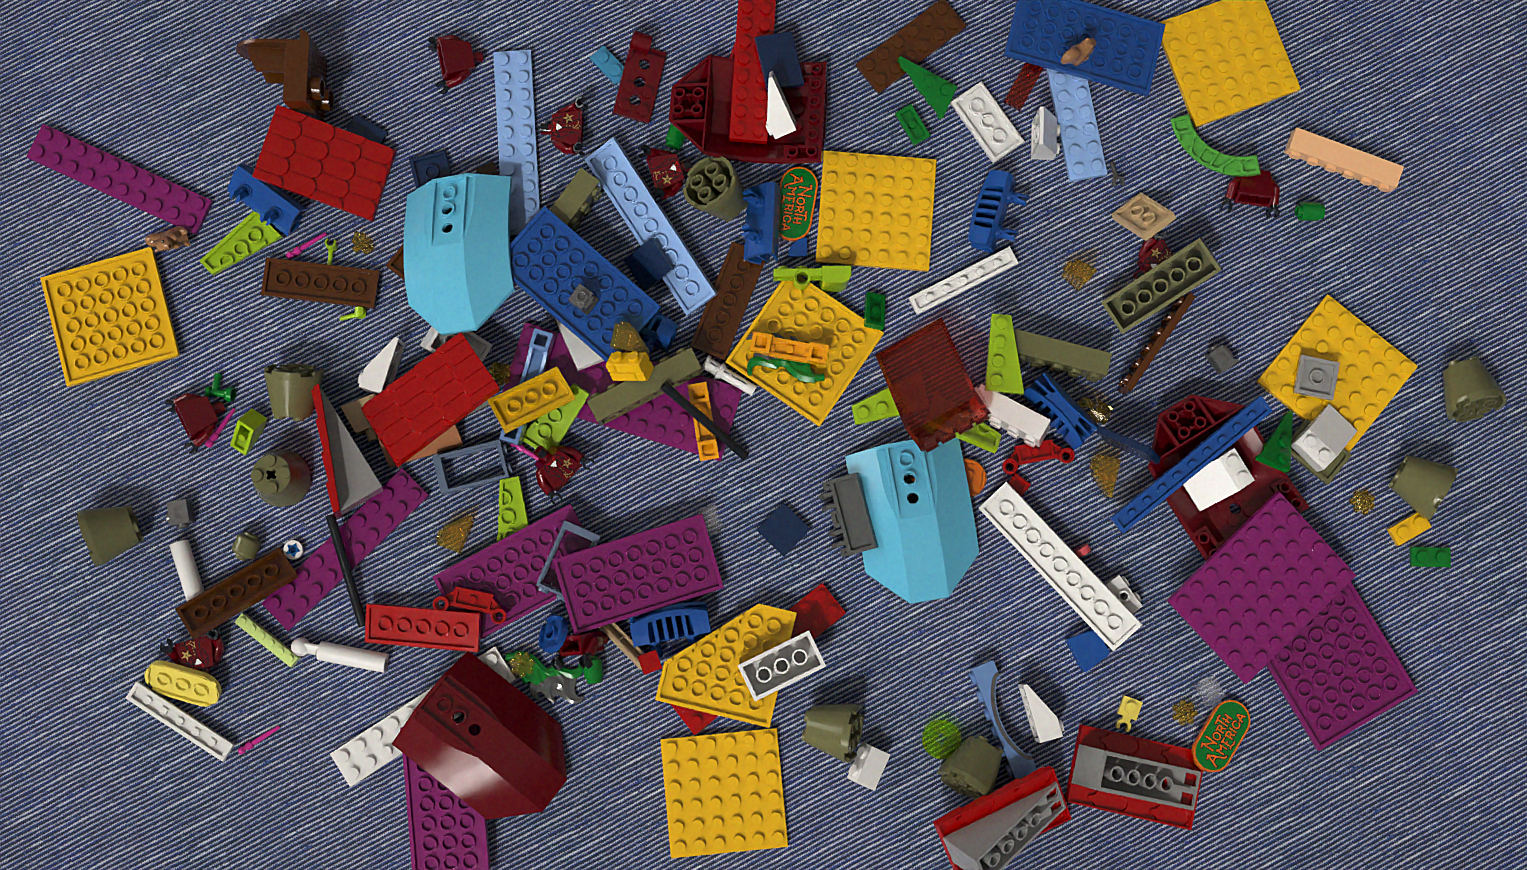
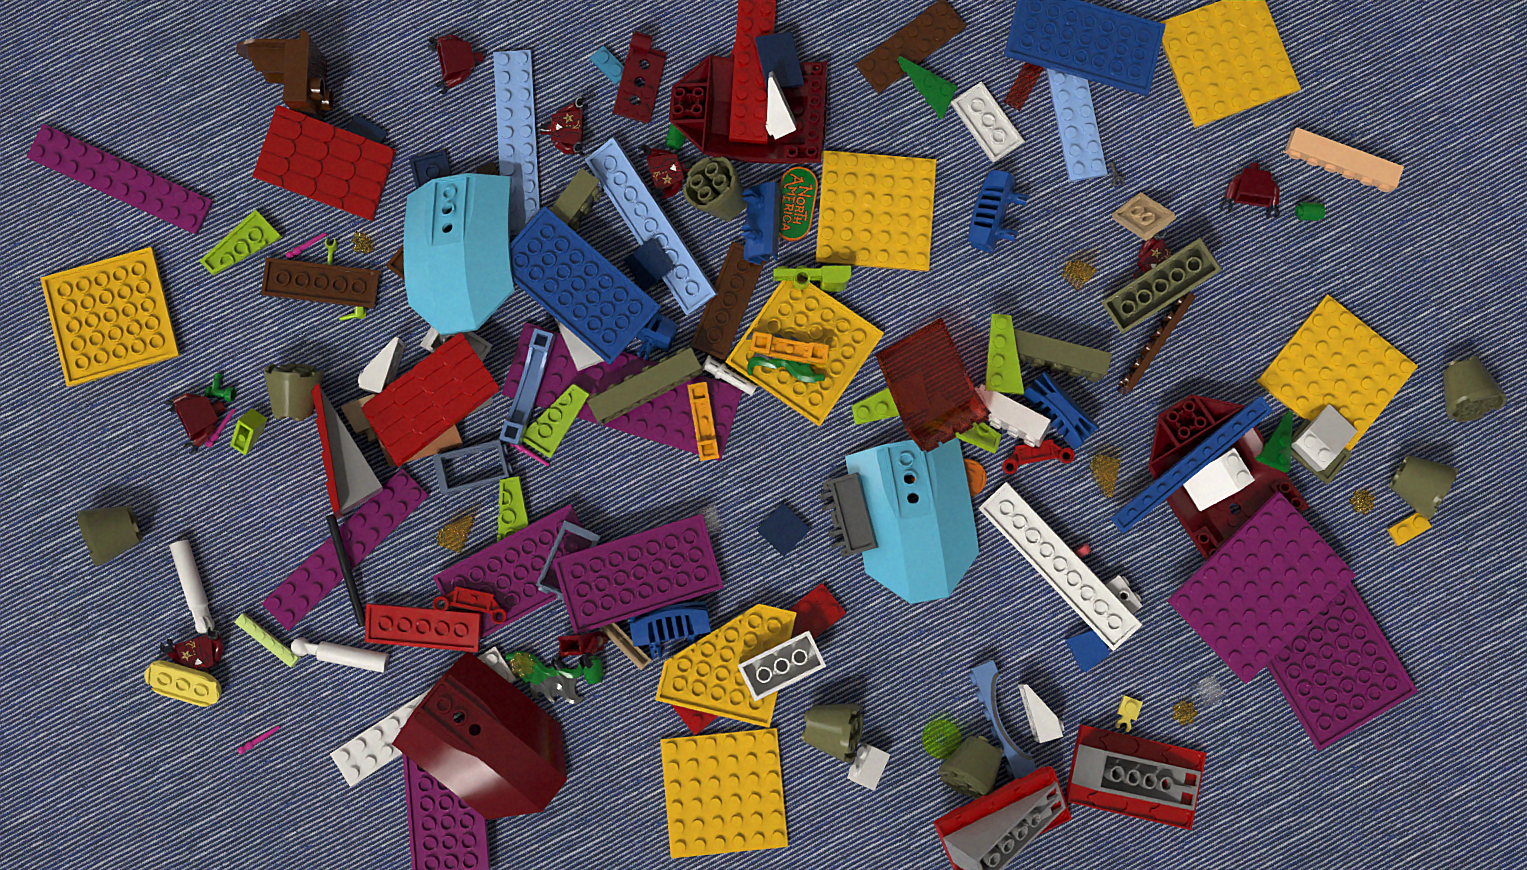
white plate [126,681,235,762] -> none
medium nougat animal [145,226,191,252] -> none
flat silver brick [166,499,195,529] -> none
reddish brown plate [175,547,299,640] -> none
blue piece [227,164,308,236] -> none
olive head [231,531,261,561] -> none
olive cone [251,449,311,507] -> none
white tile [283,540,304,560] -> none
yellow plate [487,367,575,434] -> none
clear yellow plant [488,362,511,385] -> none
dark red torso [534,445,595,505] -> none
blue tile [539,615,568,654] -> none
flat silver window [568,284,599,316] -> none
yellow brick [606,351,654,381] -> none
clear yellow slope [610,321,650,356] -> none
red tile [637,650,662,675] -> none
black piece [660,381,749,460] -> none
blue tile [788,238,807,257] -> none
green plate [864,292,885,331] -> none
green plate [895,104,931,146] -> none
white plate [908,247,1018,315] -> none
red tile [1008,473,1031,497] -> none
white slope [1031,107,1060,160] -> none
medium nougat animal [1061,38,1097,67] -> none
clear yellow plate [1078,396,1113,425] -> none
dark blue tile [1096,426,1161,465] -> none
bright green tile [1170,114,1261,177] -> none
tile [1191,700,1251,772] -> none
flat silver window [1205,343,1240,375] -> none
light grey plate [1293,355,1340,401] -> none
green plate [1409,547,1451,568] -> none

